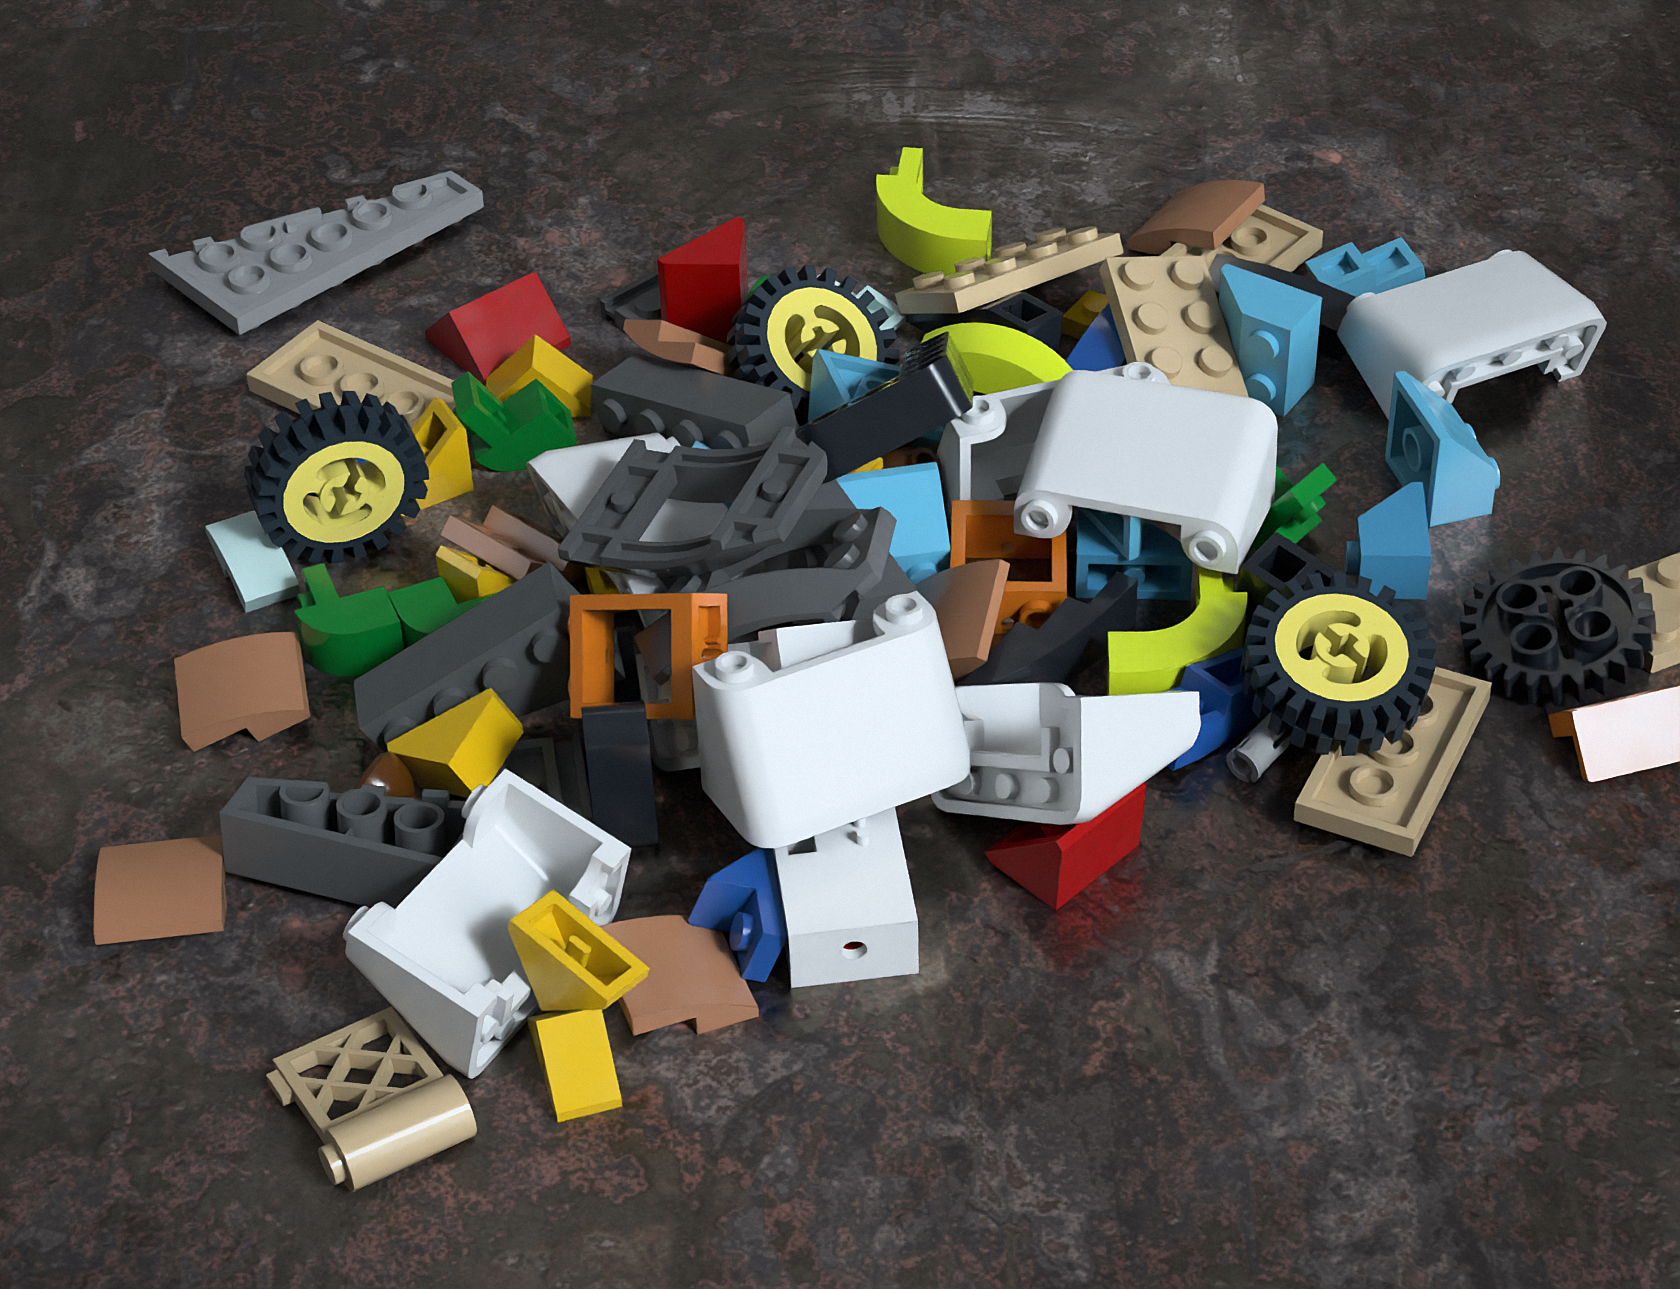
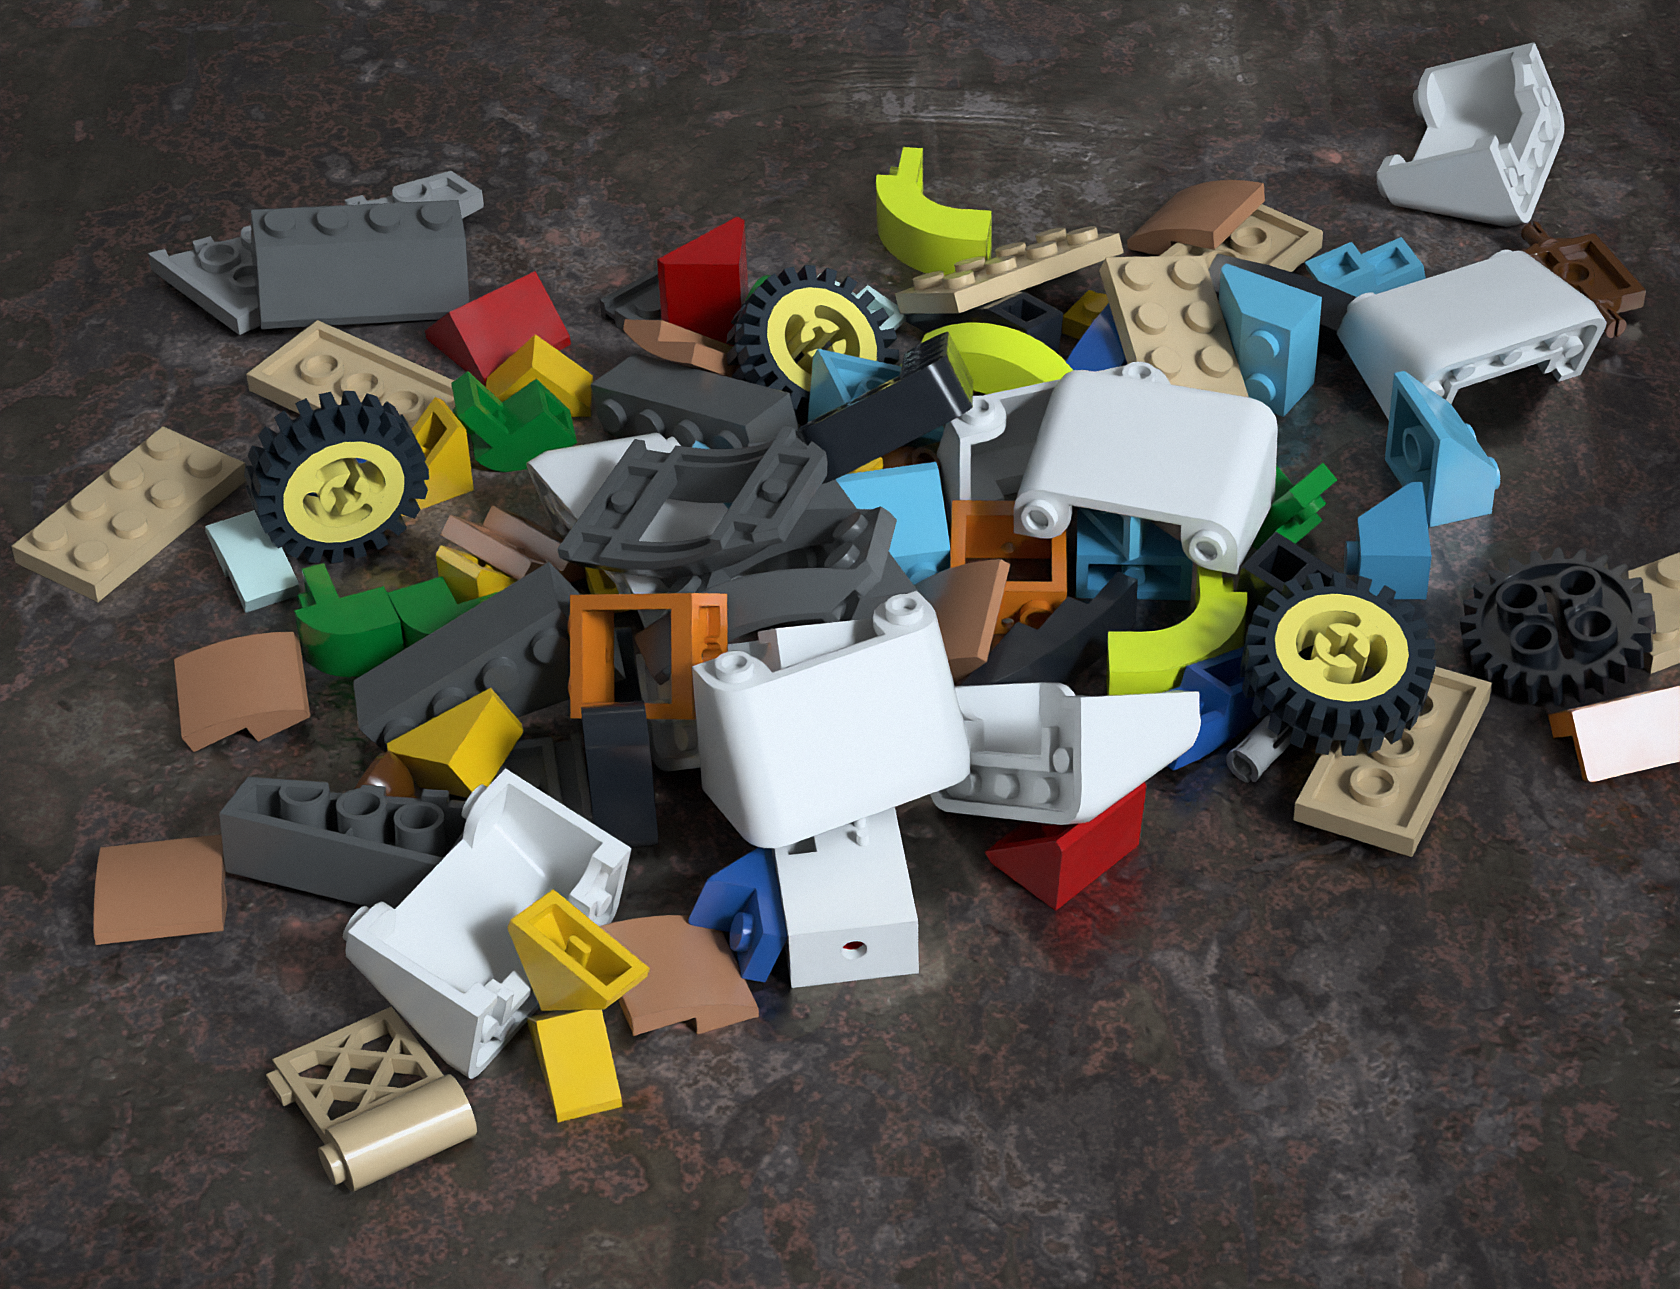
none -> tan plate [11,427,246,602]
none -> dark grey slope [251,200,469,329]
none -> white windscreen [1376,42,1564,227]
none -> reddish brown plate [1521,221,1646,338]

